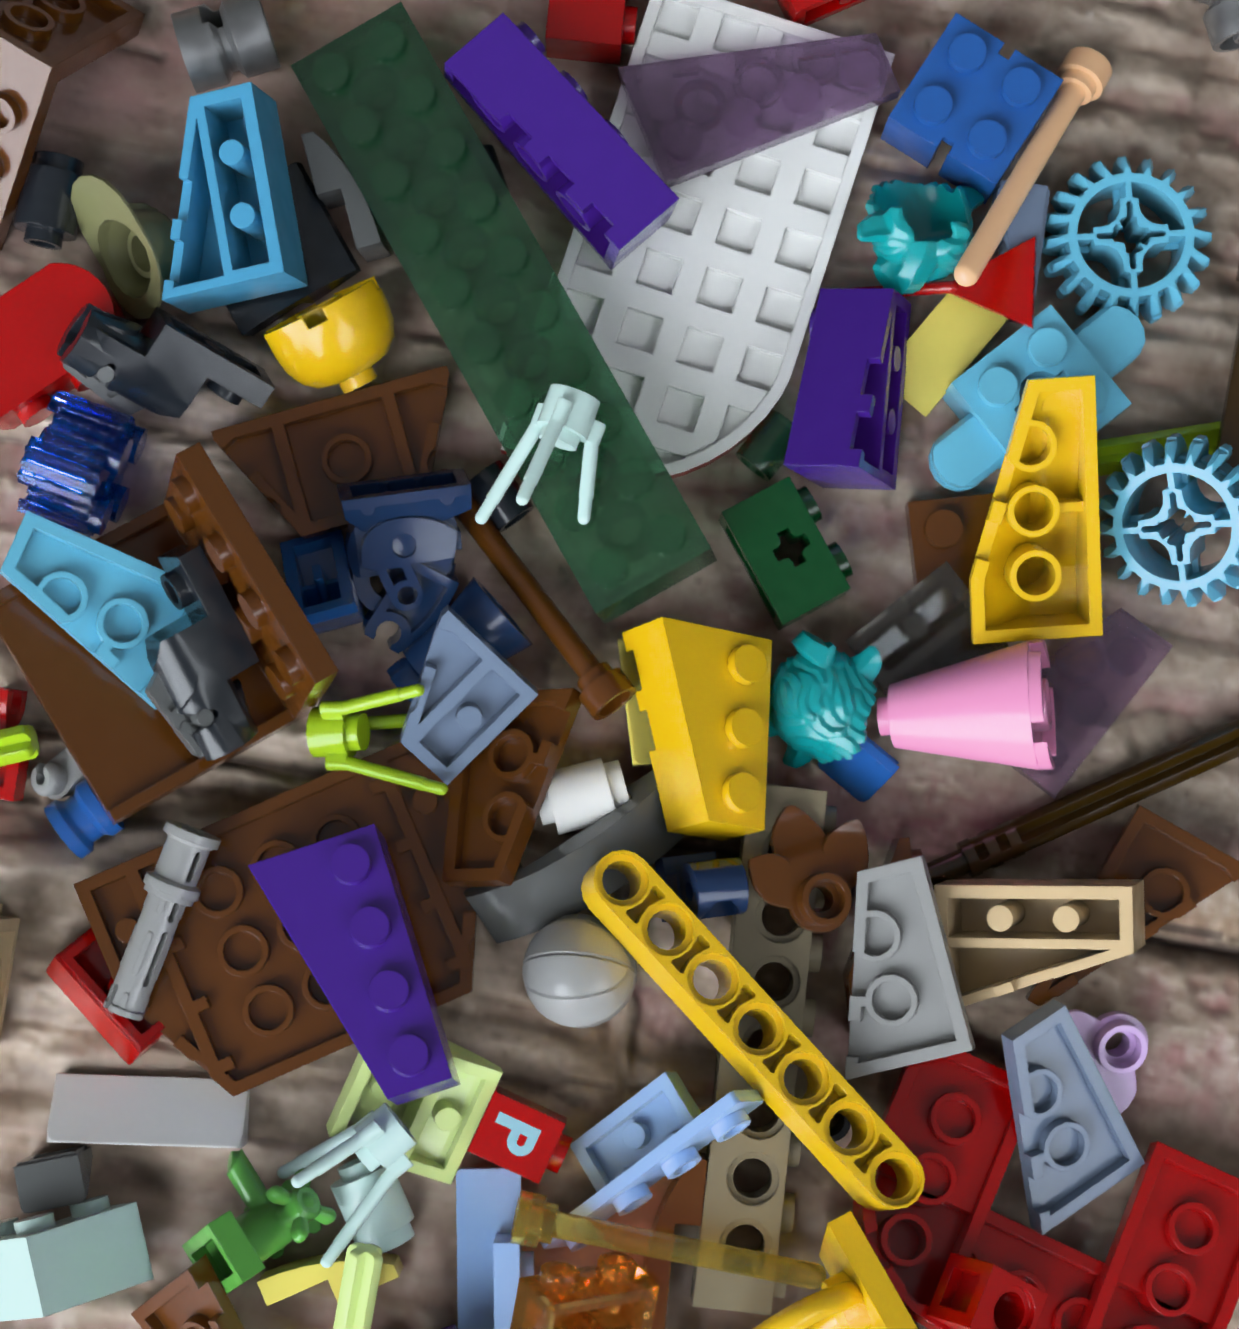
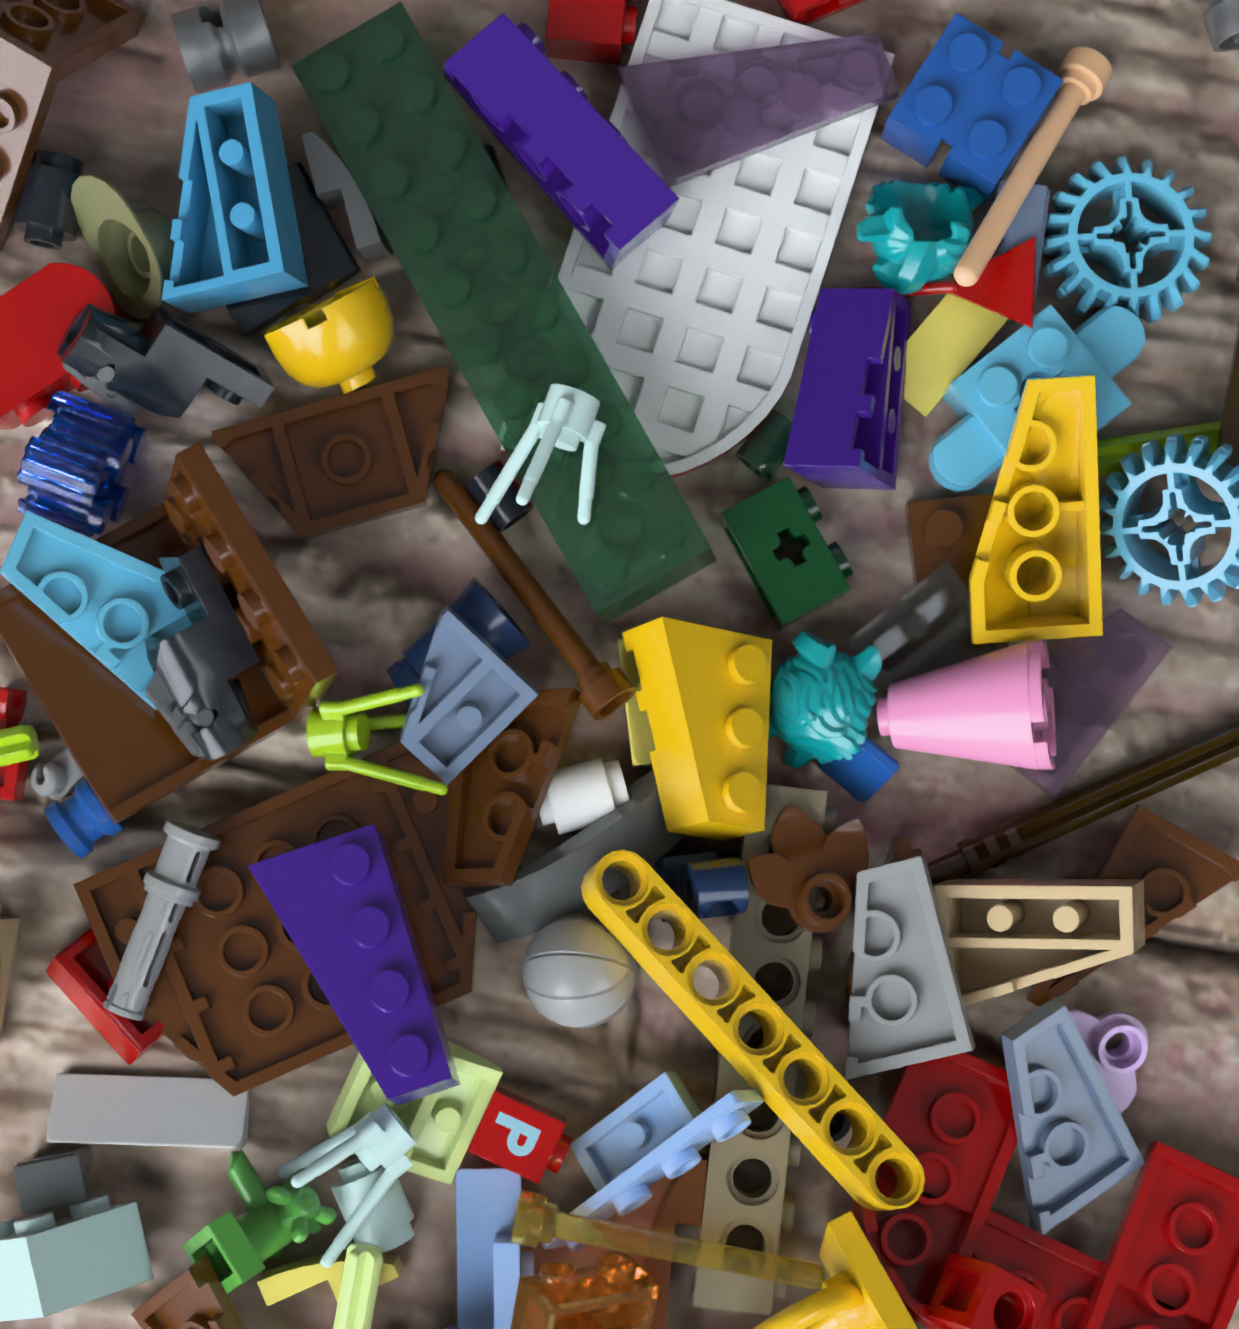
blue slope [280,529,365,635] -> none
dark blue piece [336,468,472,654] -> none

